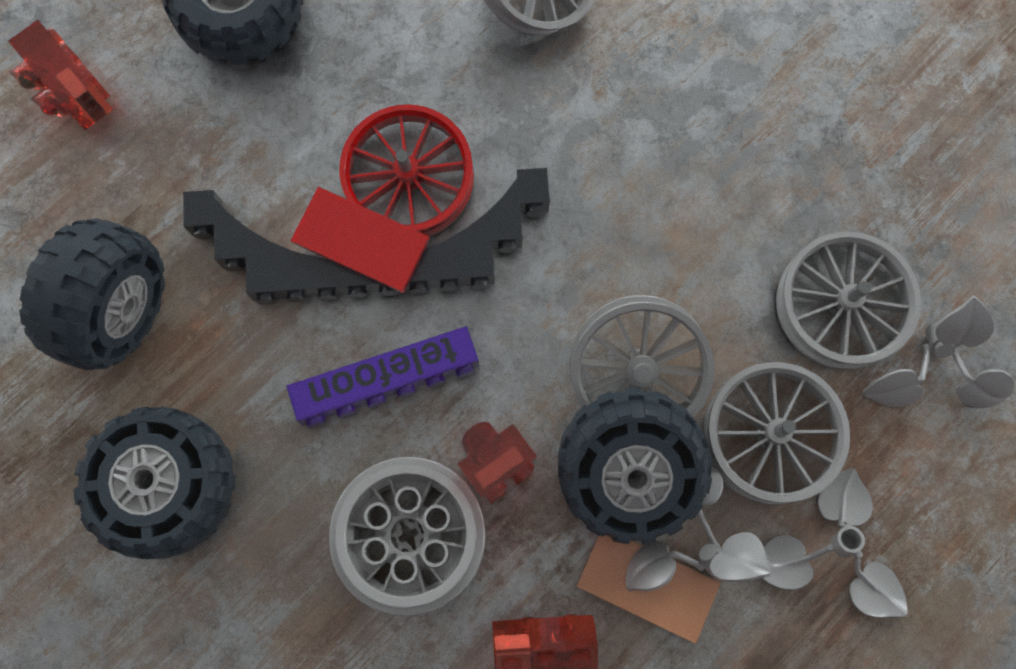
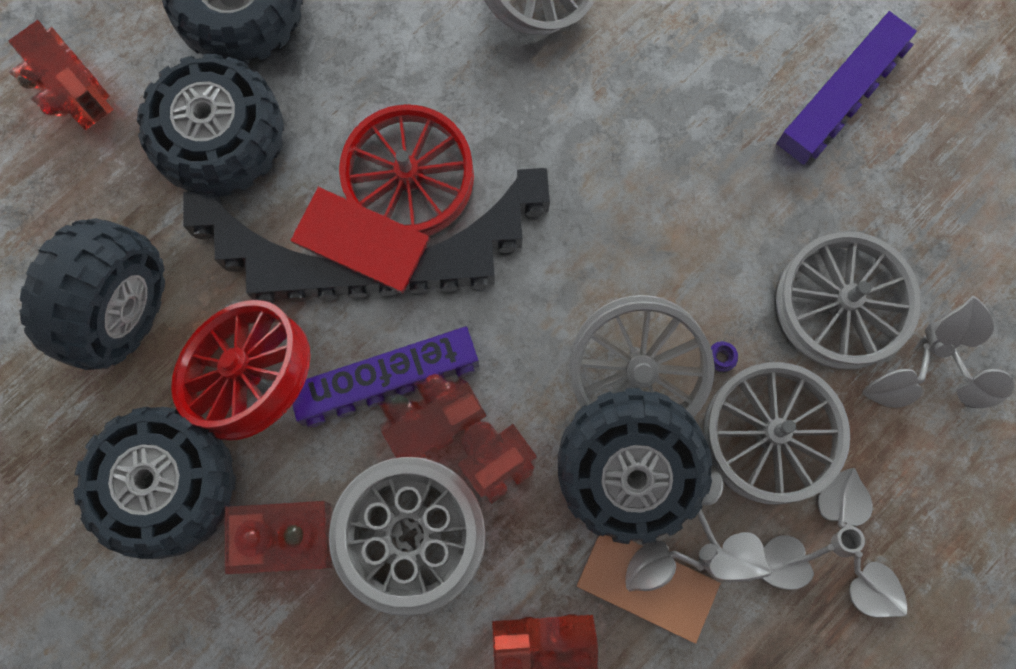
none -> black wheel [137,54,284,197]
none -> red wheel [171,300,311,441]
none -> clear red piece [225,501,332,575]
none -> clear red piece [378,374,487,458]
none -> dark purple plate [711,341,738,372]
none -> dark purple brick [776,11,917,165]

